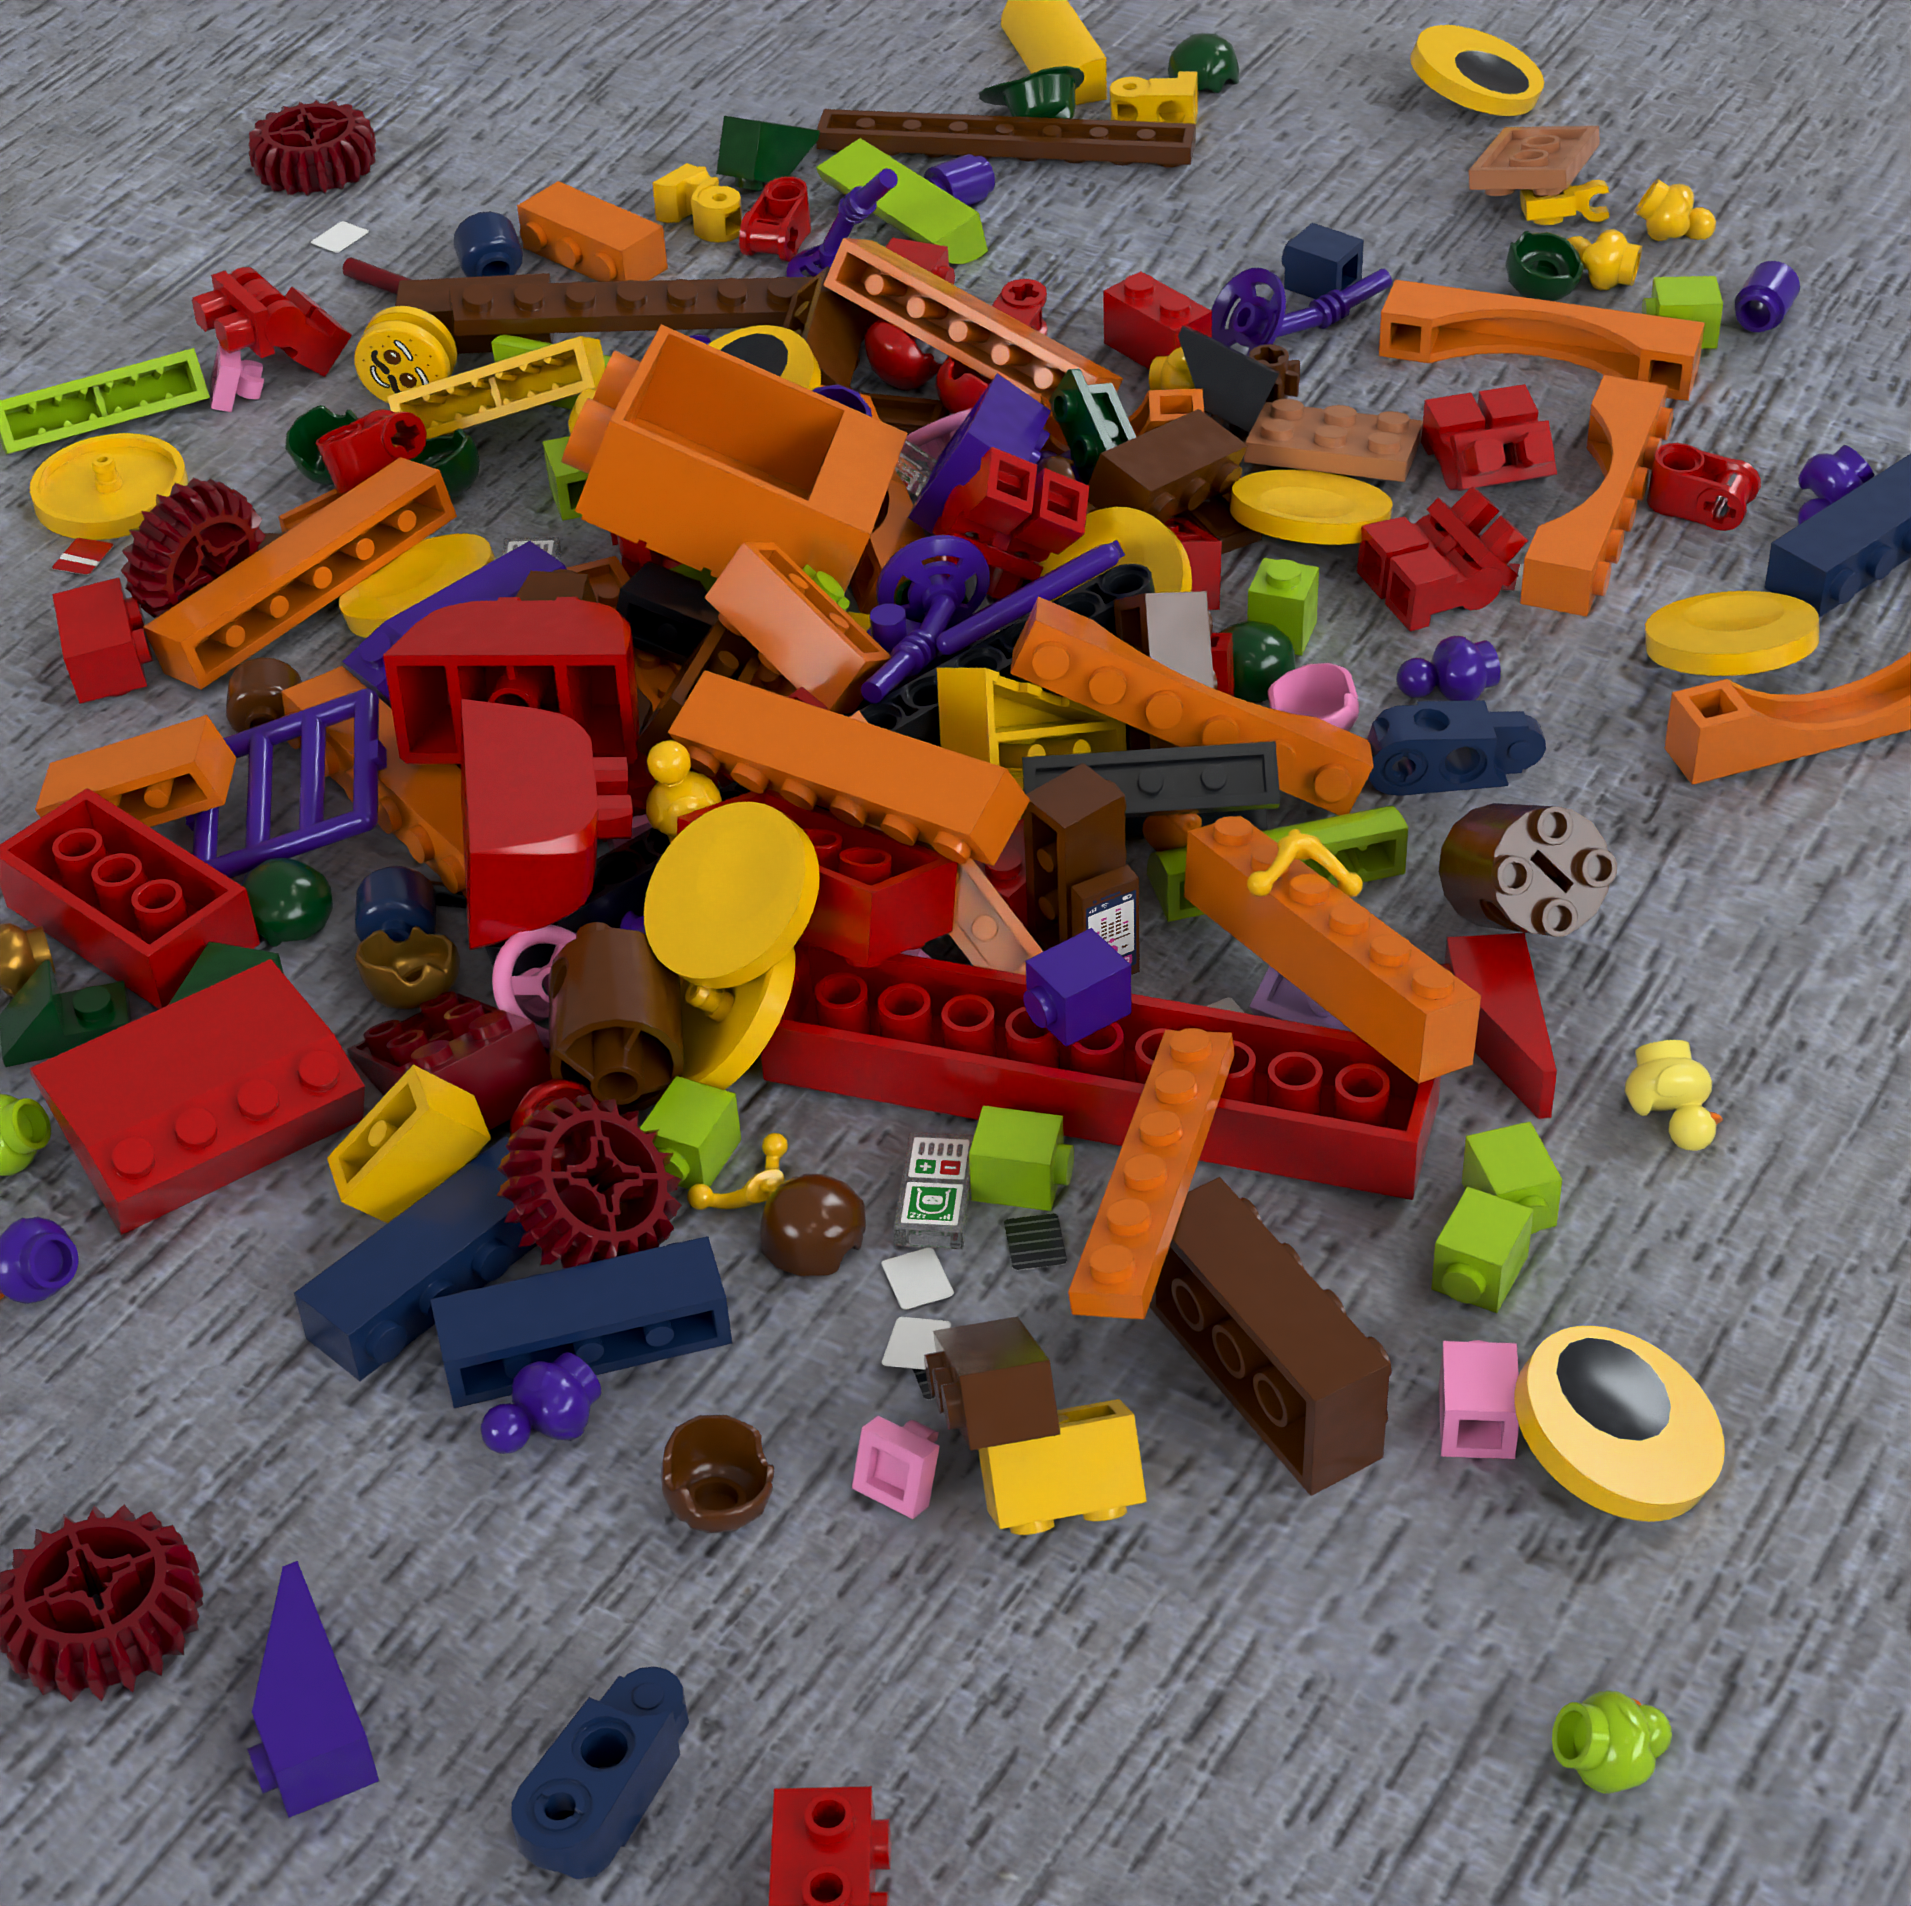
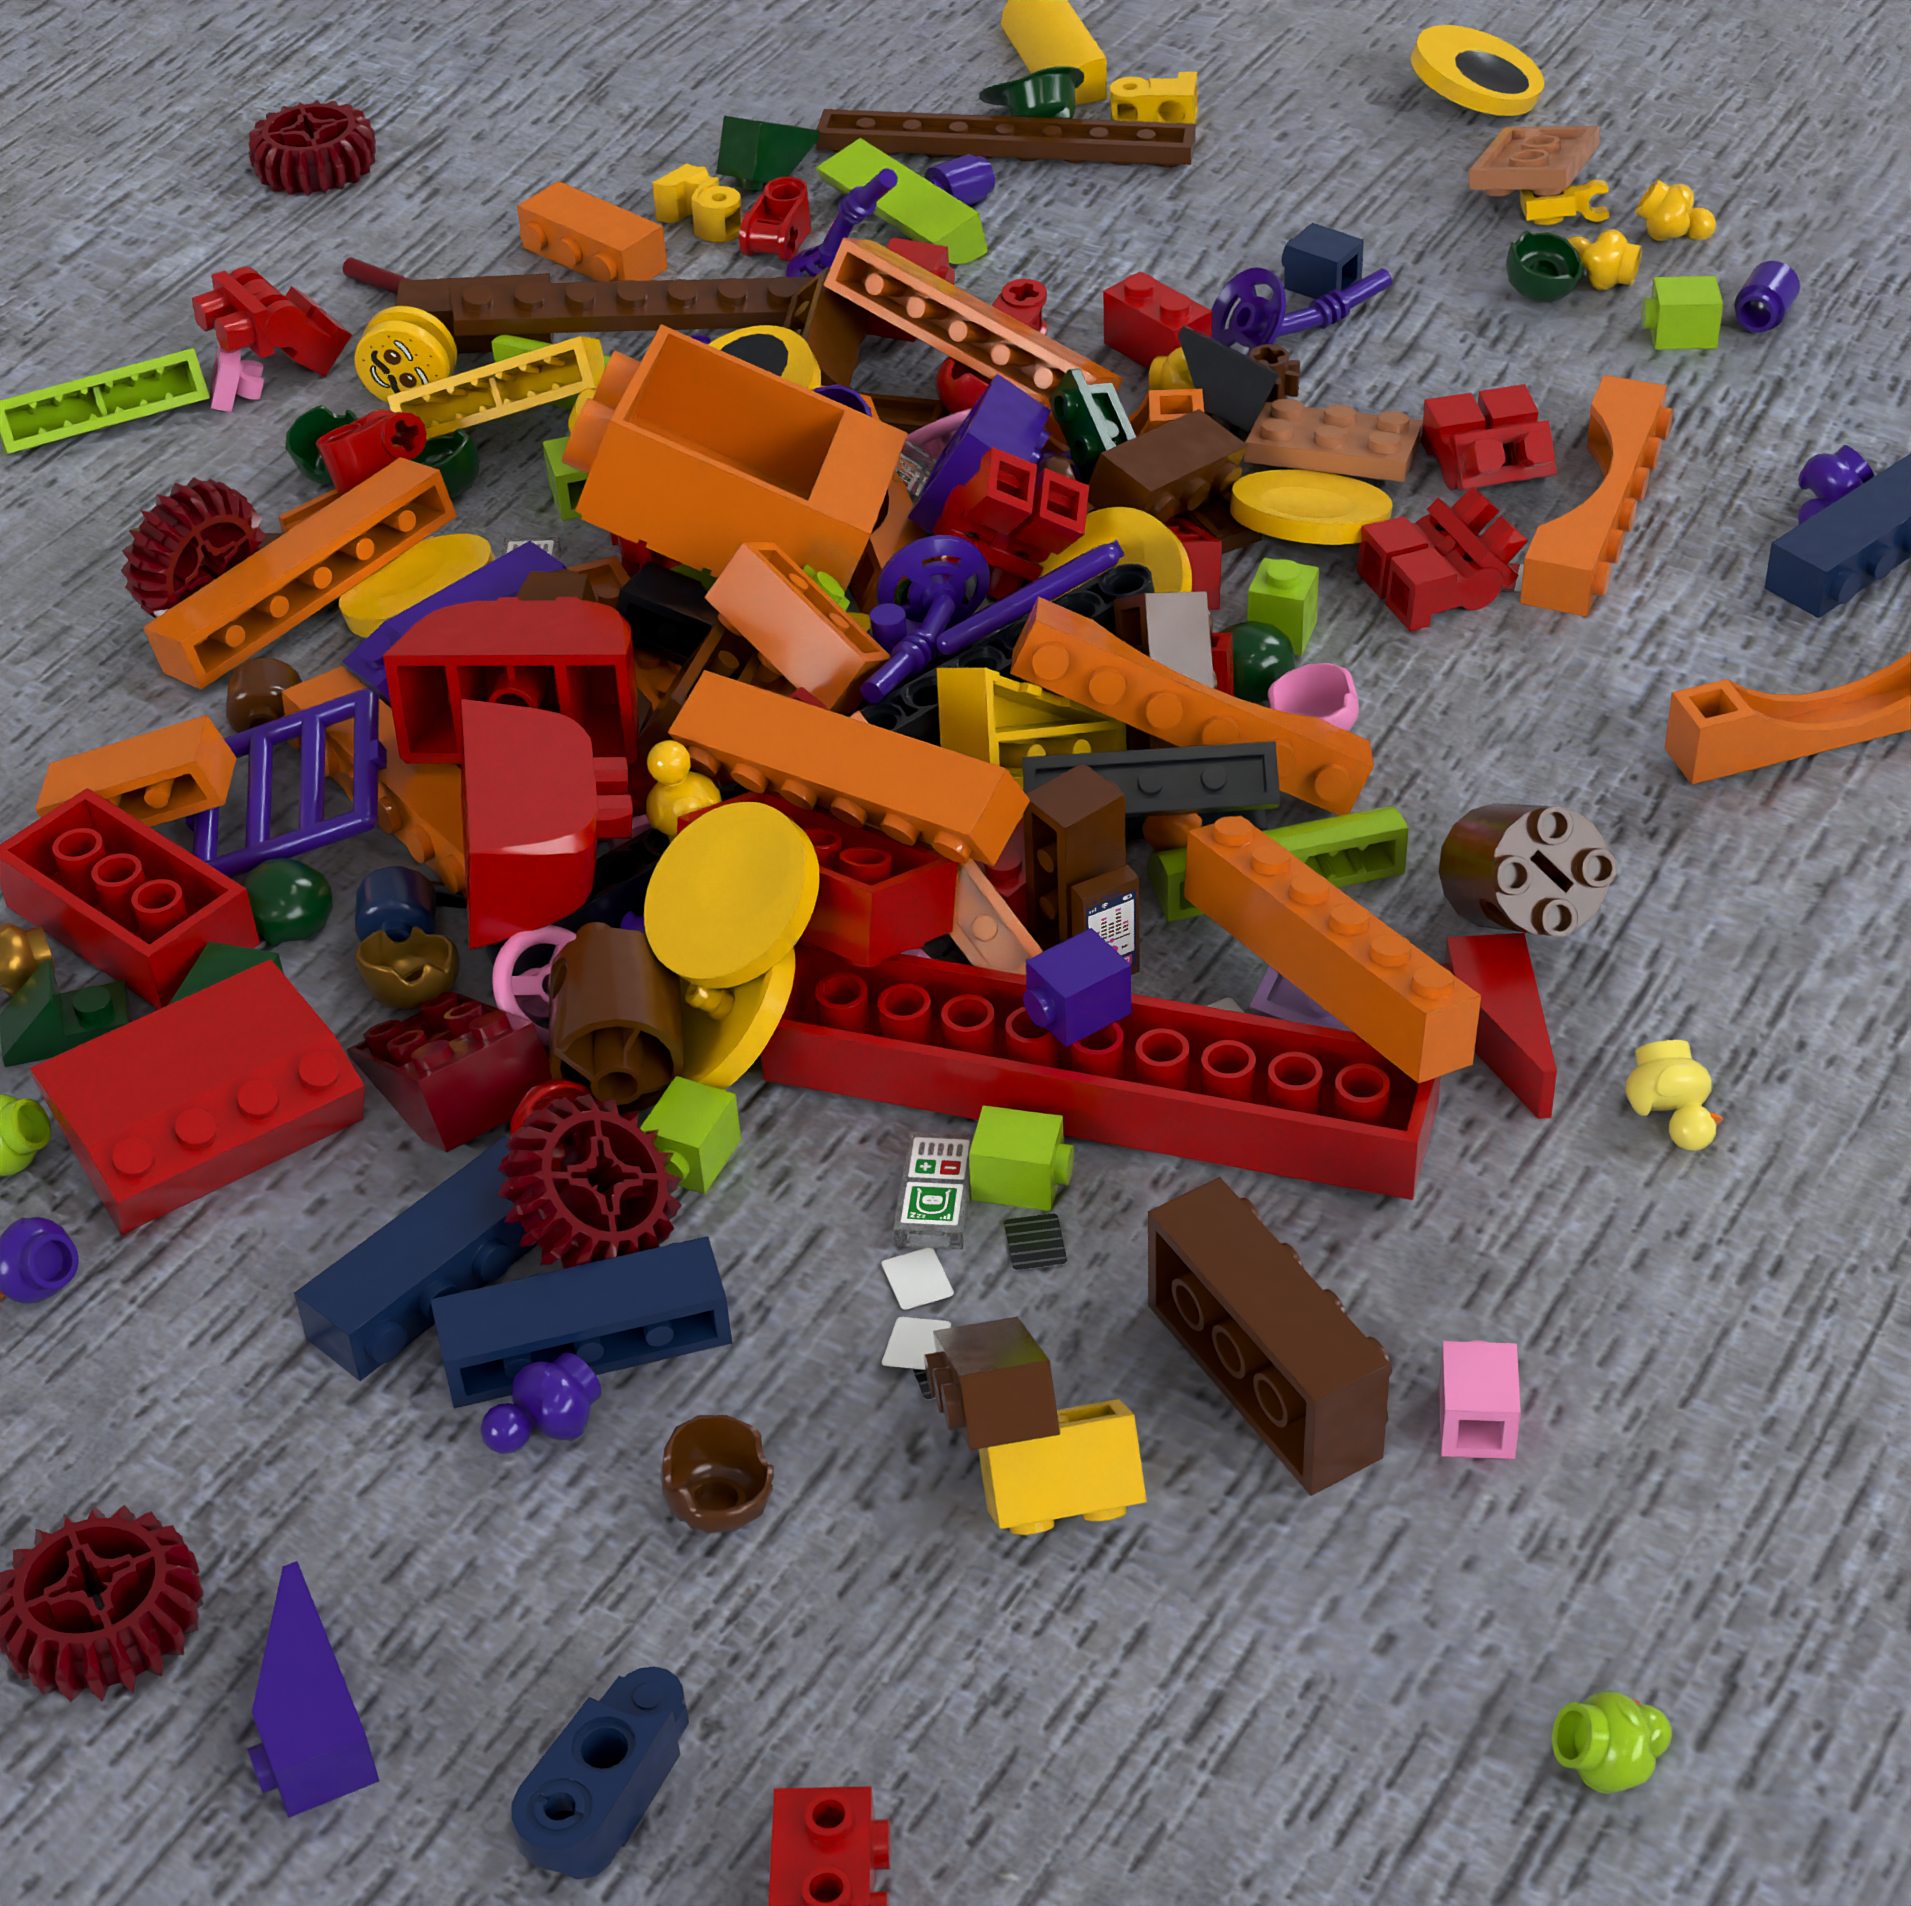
yellow piece [30,433,188,540] -> none
red sticker [52,538,114,575] -> none
red brick [52,577,153,704] -> none
white sticker [311,221,369,253] -> none
yellow brick [327,1065,491,1223] -> none
dark blue head [454,211,523,277] -> none
yellow piece [687,1133,788,1210] -> none
reddish brown hair [760,1174,866,1276] -> none
bright pink tile [852,1416,940,1519] -> none
red hair [865,318,941,391] -> none
orange plate [1068,1028,1235,1320] -> none
dark green hair [1168,33,1239,94] -> none
yellow piece [1247,829,1363,898] -> none
dark blue piece [1367,700,1546,796] -> none
orange arch [1379,279,1705,401] -> none
dark purple animal [1396,636,1501,701] -> none
lime brick [1431,1186,1534,1313] -> none
lime brick [1462,1121,1562,1234] -> none
yellow piece [1514,1326,1725,1521] -> none
yellow piece [1645,591,1819,676] -> none
red piece [1646,443,1761,531] -> none

